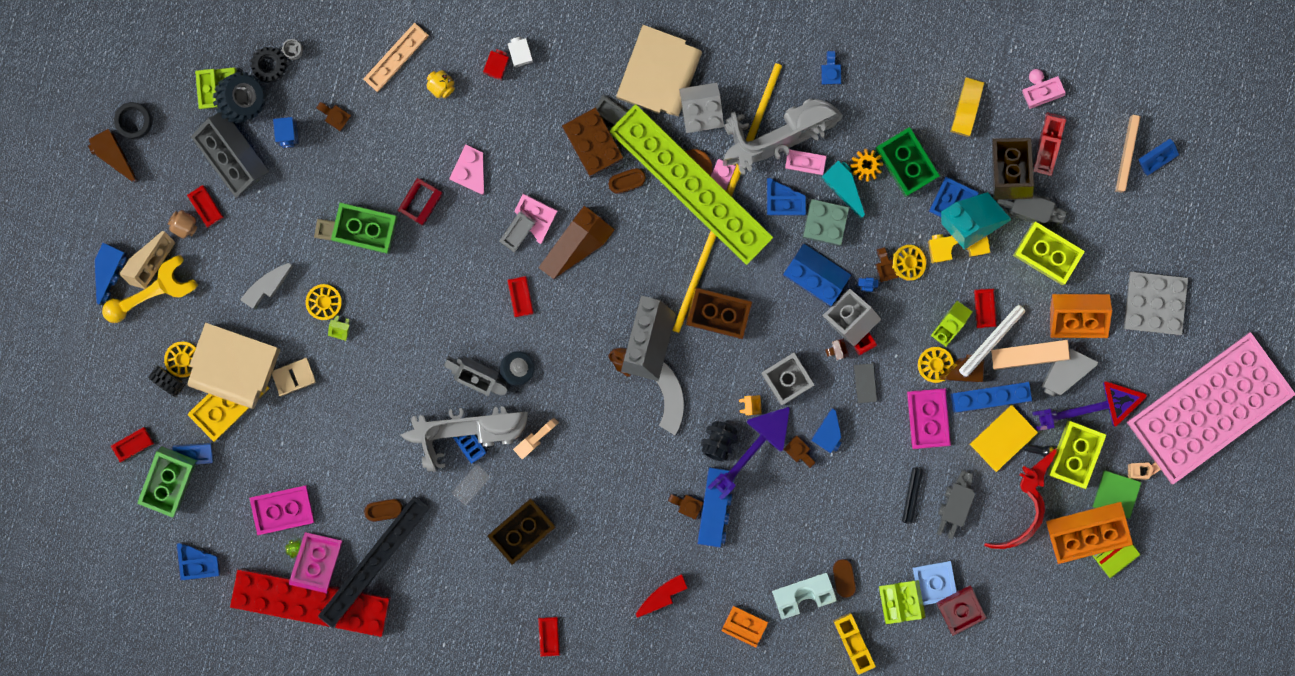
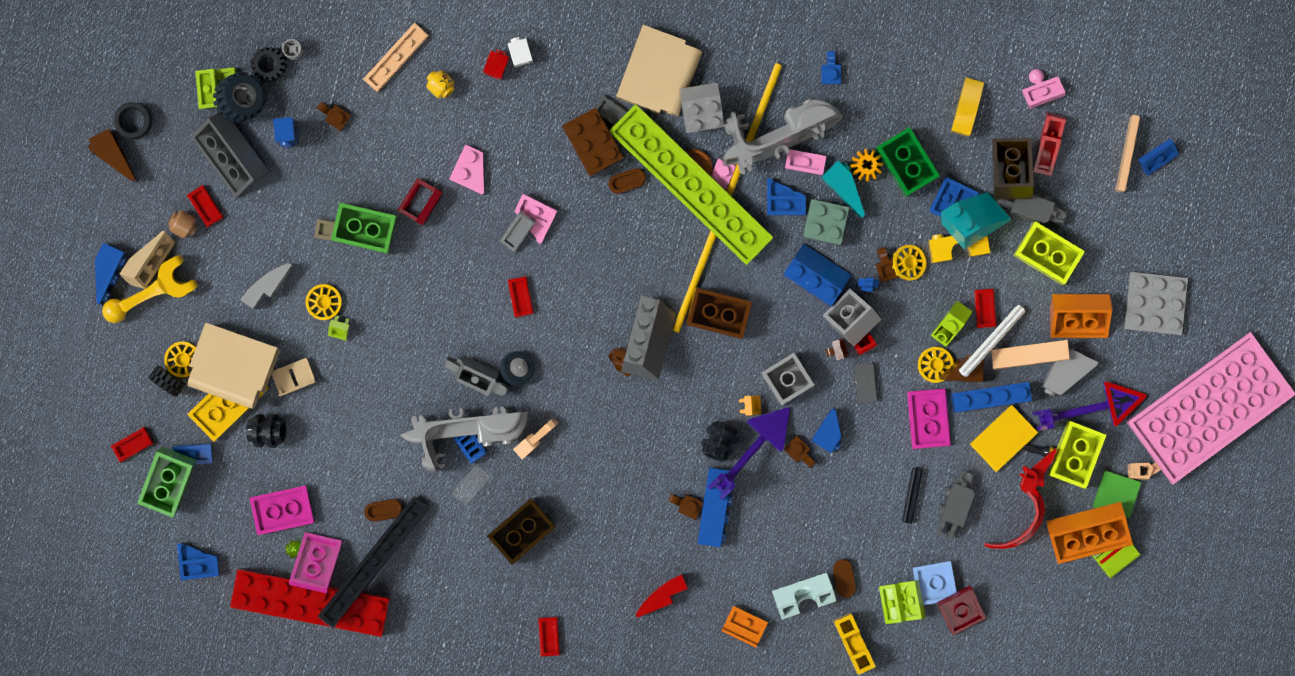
reddish brown wedge [538,206,615,279] -> none
light grey tile [656,363,684,435] -> none
none -> black piece [246,414,286,448]

